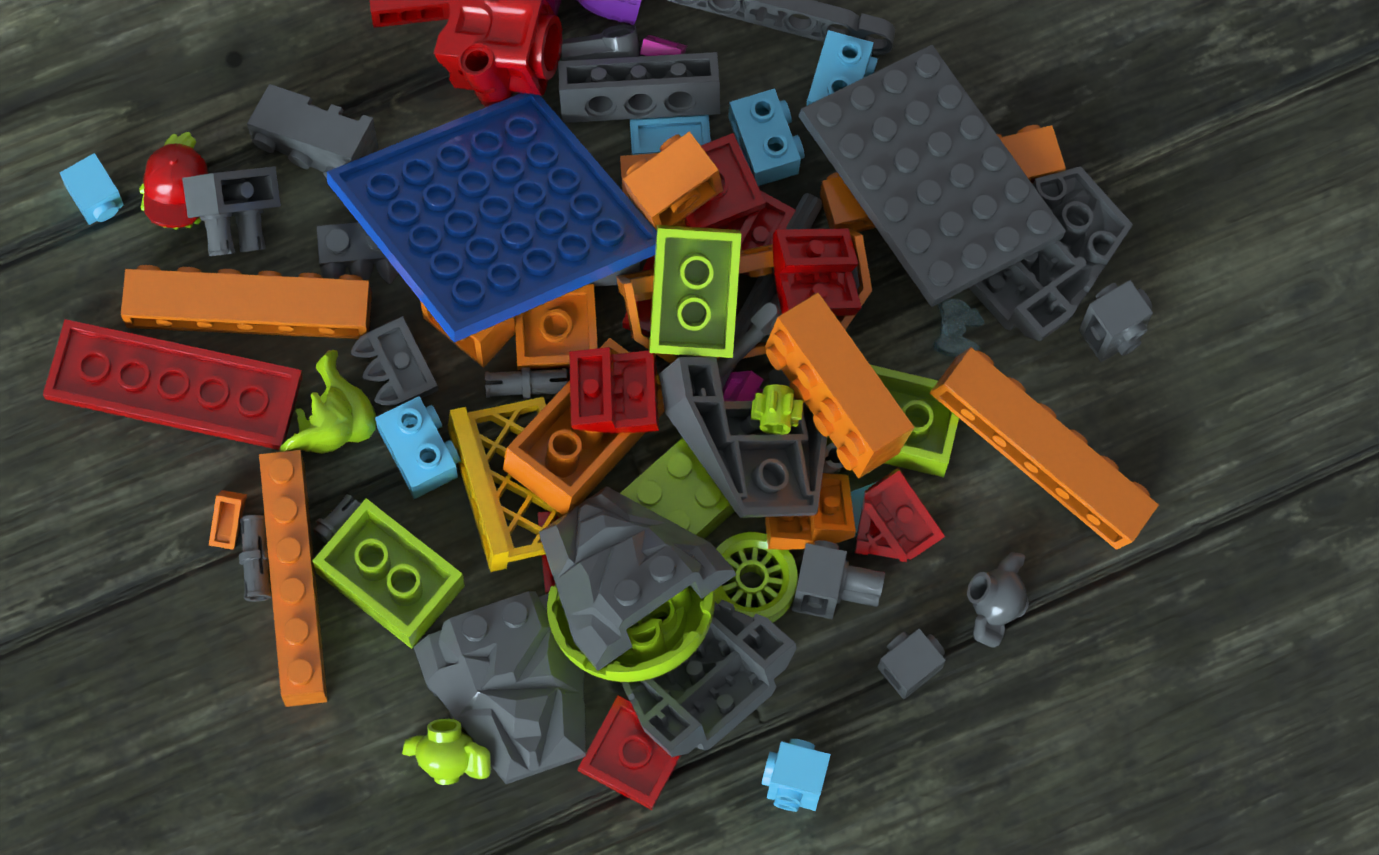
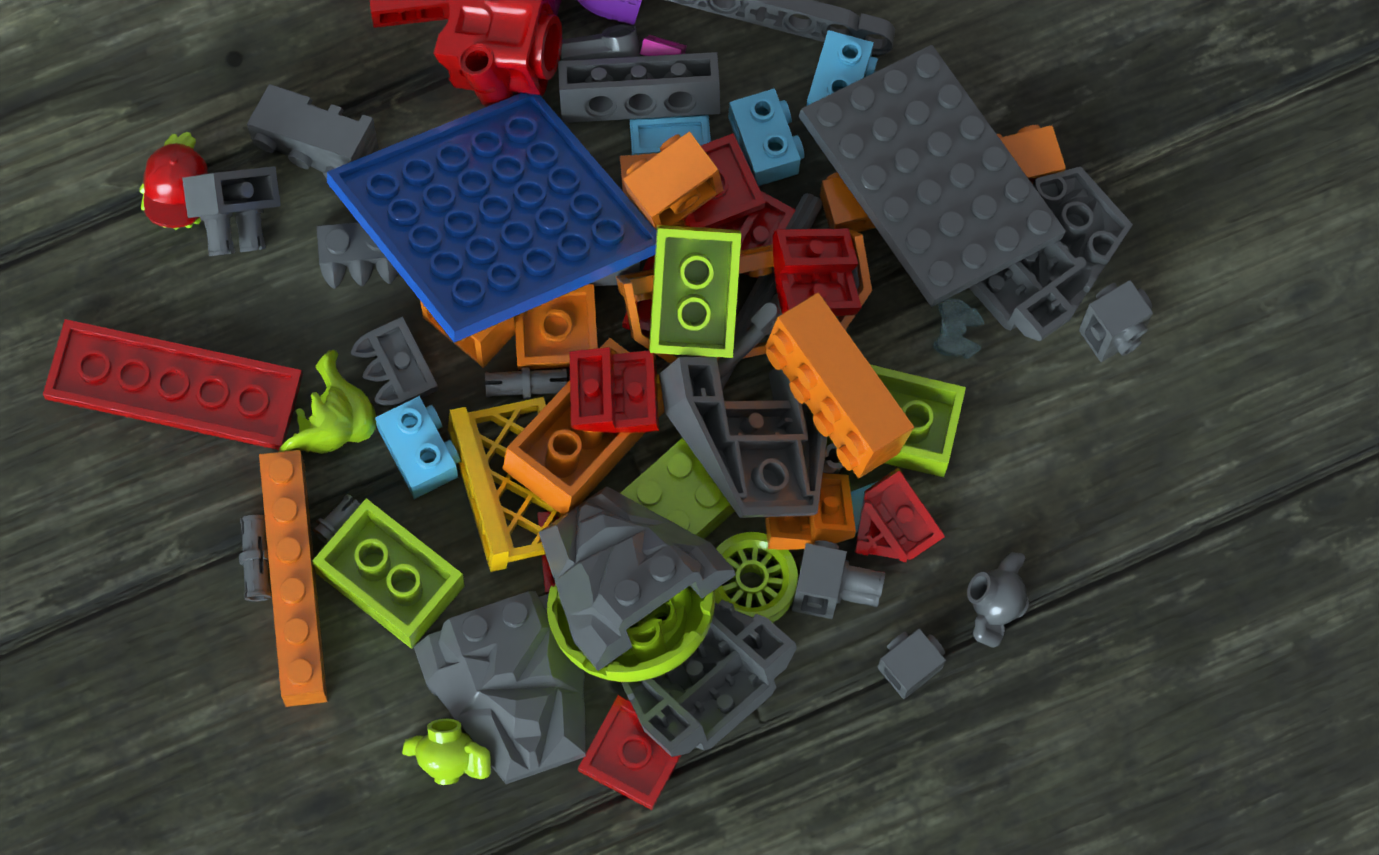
medium azure brick [59,153,124,225] -> none
orange brick [121,265,372,339] -> none
orange piece [209,490,247,550] -> none
dark pink tile [722,371,764,401] -> none
lime gear [751,384,803,435] -> none
medium azure brick [762,739,831,812] -> none
orange brick [930,347,1159,549] -> none

